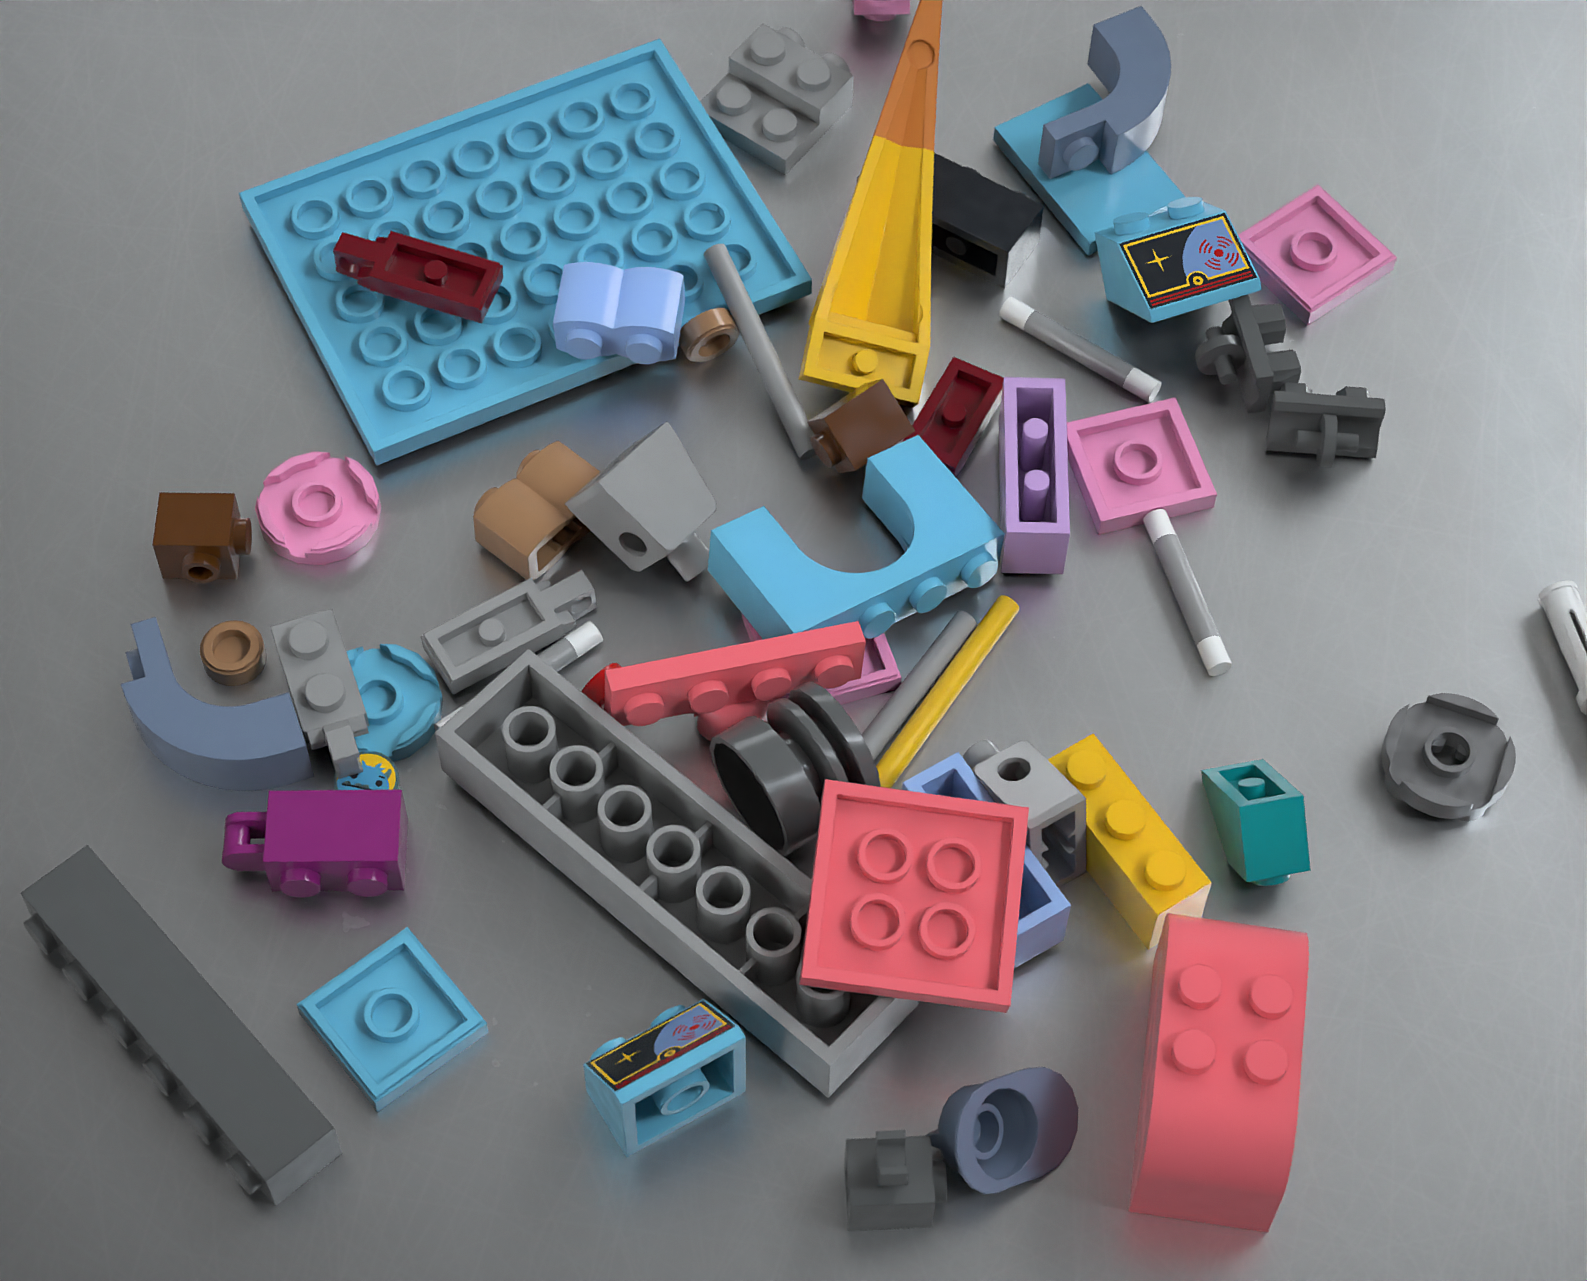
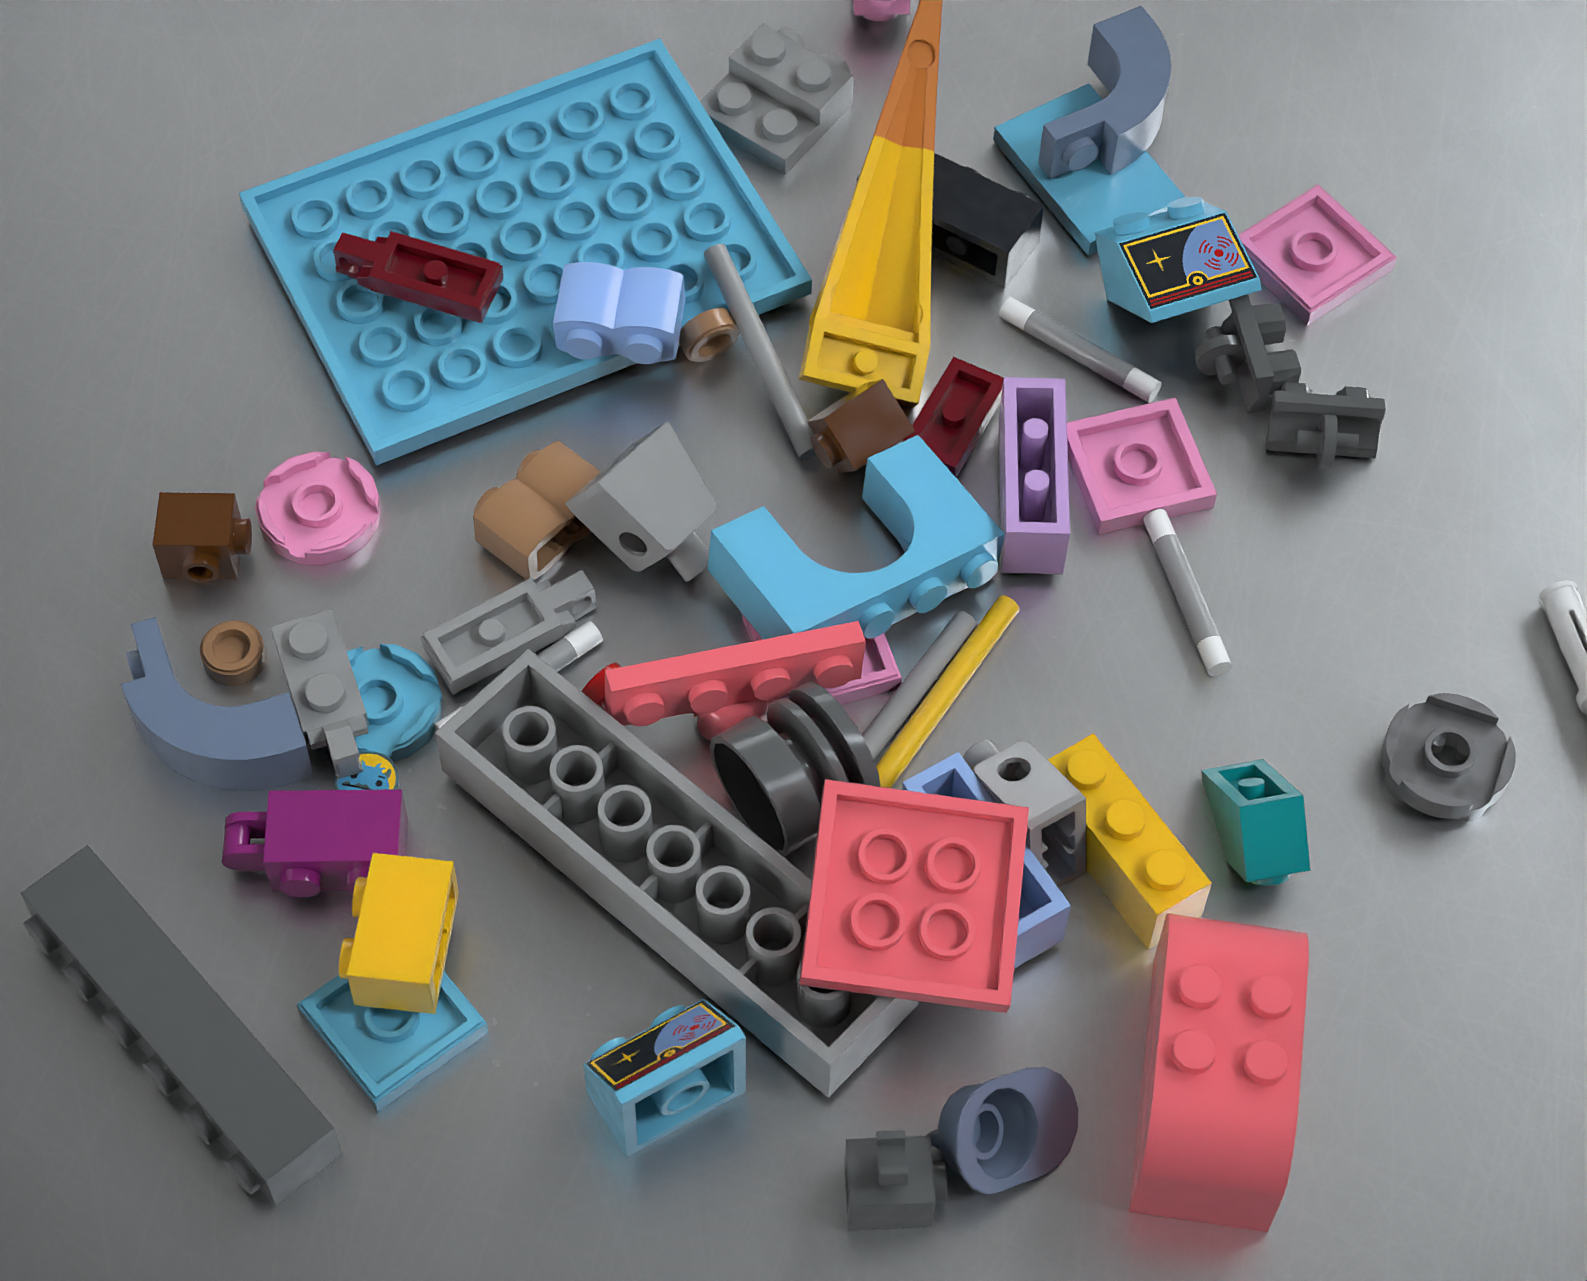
none -> yellow brick [339,853,459,1014]

